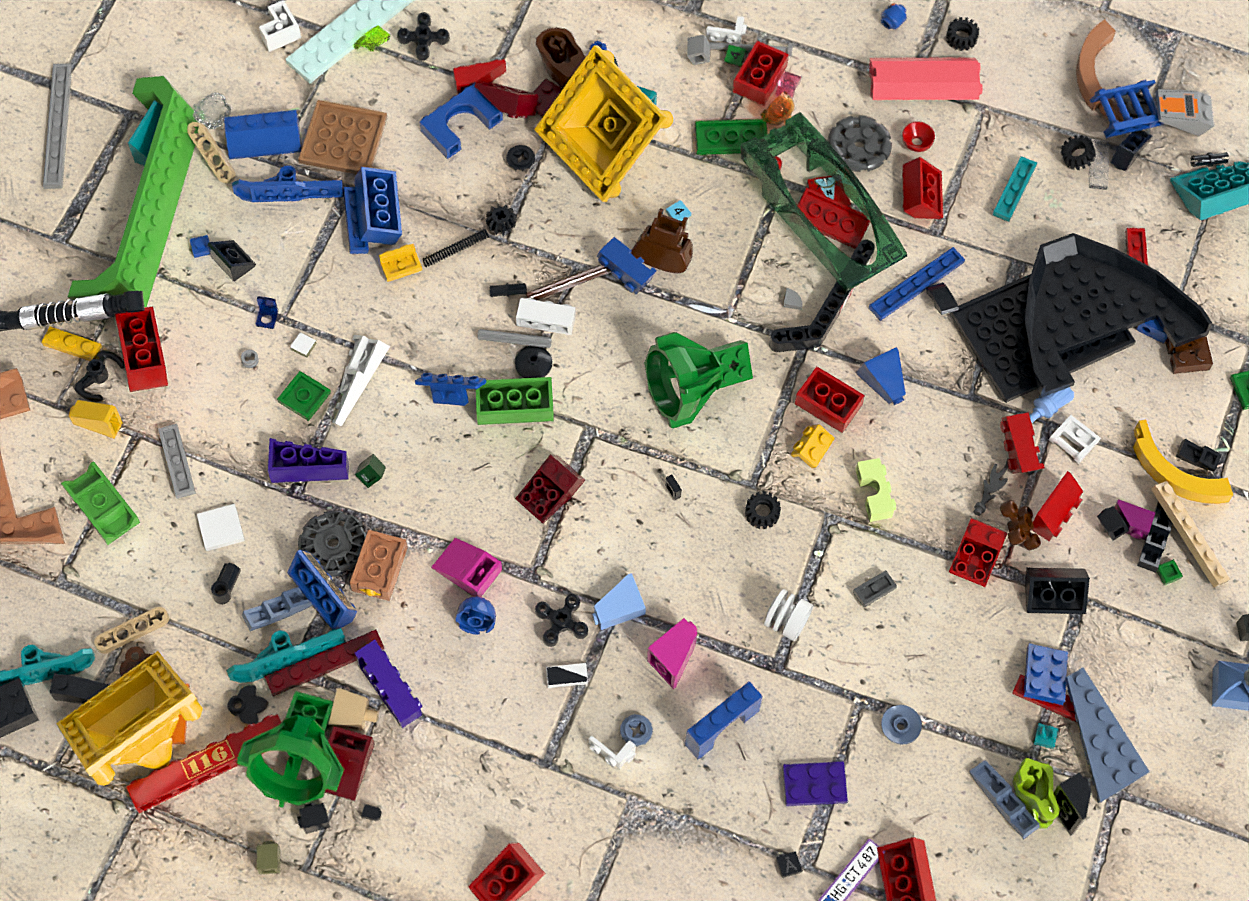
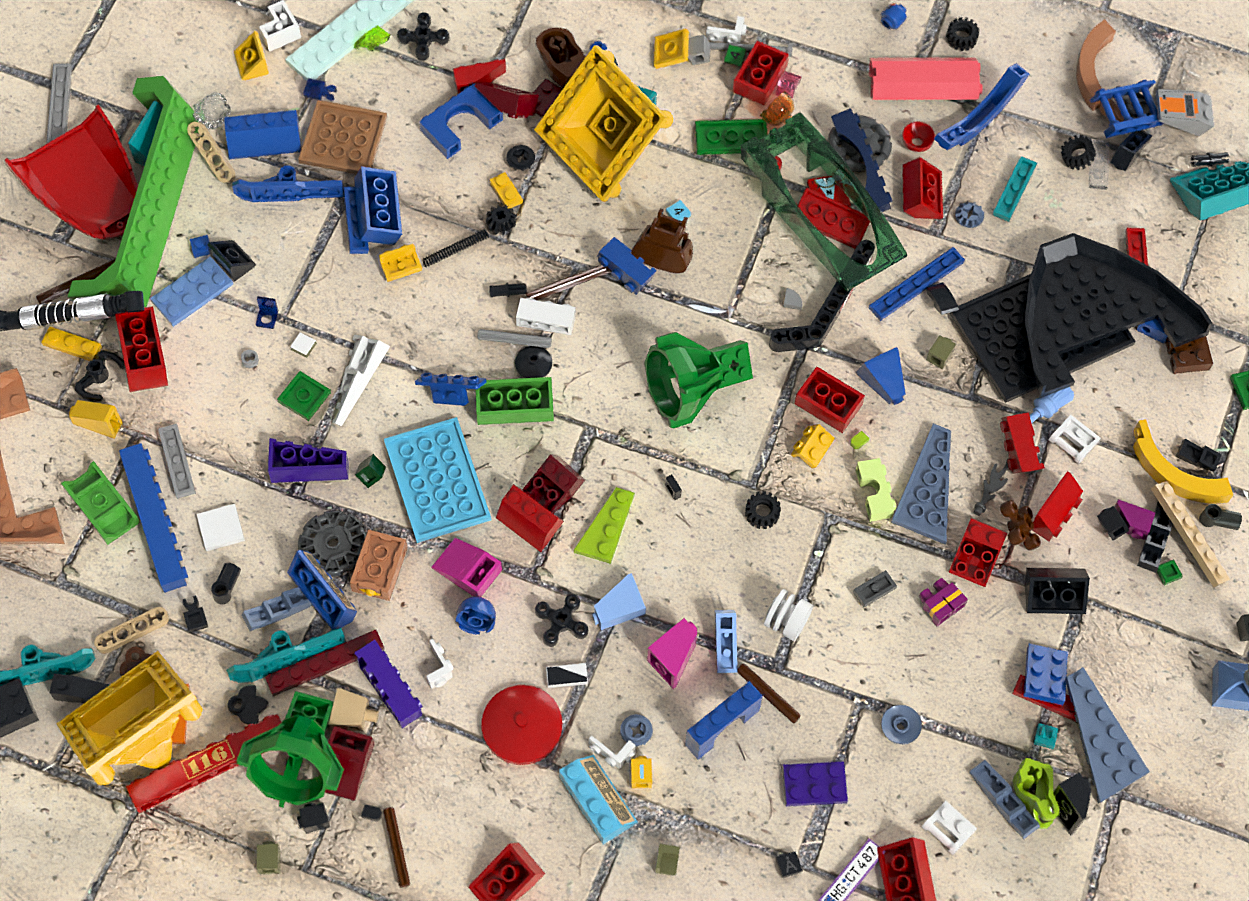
none -> red windscreen [4,105,138,240]
none -> reddish brown axle [36,258,116,305]
none -> blue brick [119,443,188,593]
none -> medium blue plate [150,256,234,327]
none -> black plate [183,596,209,633]
none -> yellow slope [234,31,269,80]
none -> clear blue plate [303,78,337,101]
none -> reddish brown axle [383,807,410,888]
none -> medium azure plate [384,417,491,543]
none -> white bracket [426,639,454,689]
none -> red dish [481,685,562,765]
none -> yellow plate [489,172,523,209]
none -> red slope [496,484,564,552]
none -> medium azure slope [559,755,638,845]
none -> lime wing [574,487,635,564]
none -> yellow brick [631,756,652,788]
none -> yellow tile [654,28,689,69]
none -> olive panel [655,844,680,876]
none -> light blue slope [715,610,737,673]
none -> reddish brown axle [737,663,801,723]
none -> dark blue arch [831,108,893,217]
none -> lime piece [850,431,869,450]
none -> sand blue wing [891,423,951,545]
none -> magenta hips [919,578,968,627]
none -> white plate [922,801,977,855]
none -> olive brick [926,335,956,369]
none -> blue arch [934,63,1030,150]
none -> sand blue gear [955,201,984,228]
none -> pearl dark grey piece [1199,504,1242,530]

